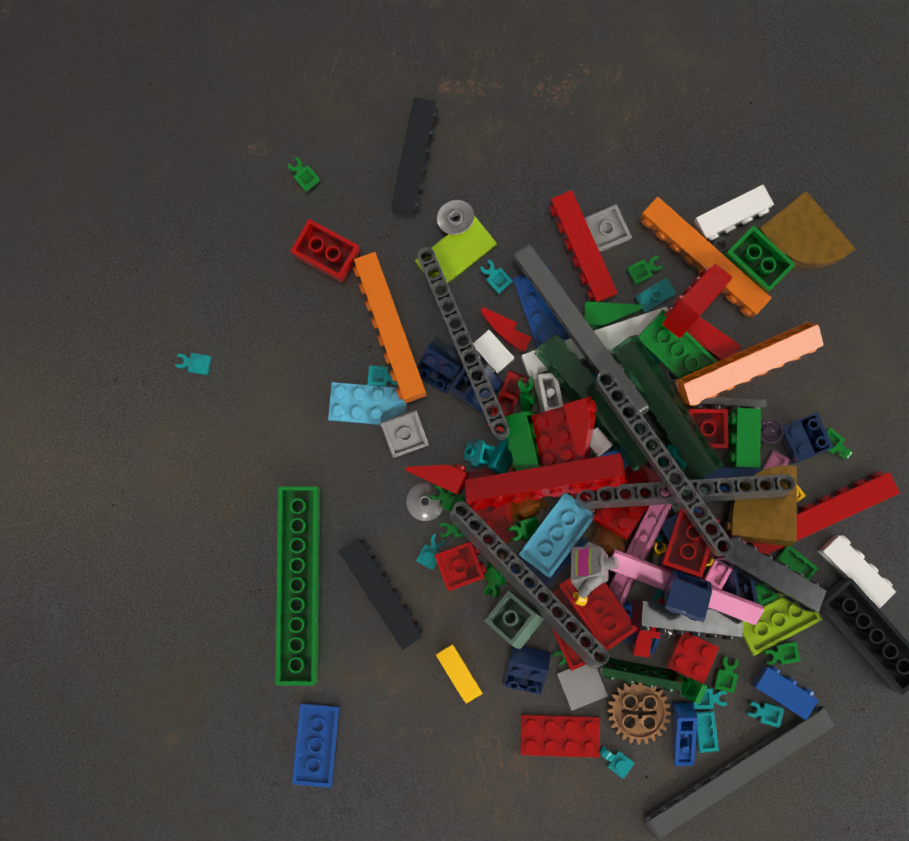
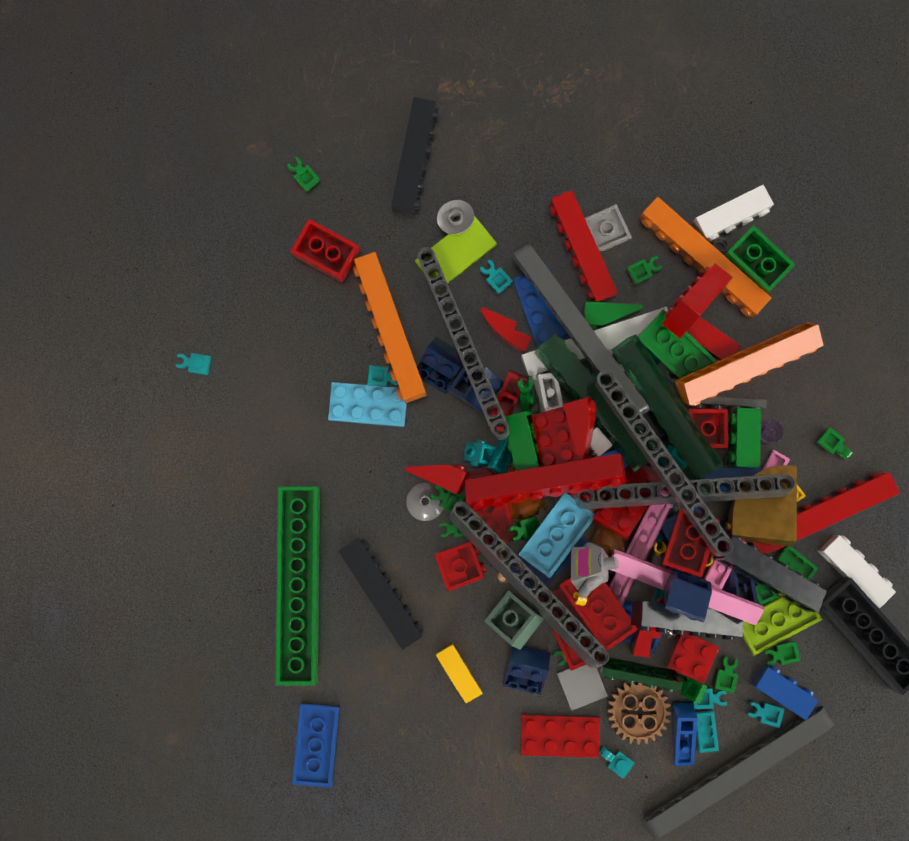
light grey tile [380,409,429,458] -> none
teal plate [416,534,445,570] -> none
white brick [473,330,514,375] -> none
green plate [484,562,506,598] -> none
teal plate [634,278,677,314] -> none
pearl gold brick [758,191,855,268] -> none
dark blue slope [776,412,834,464] -> none

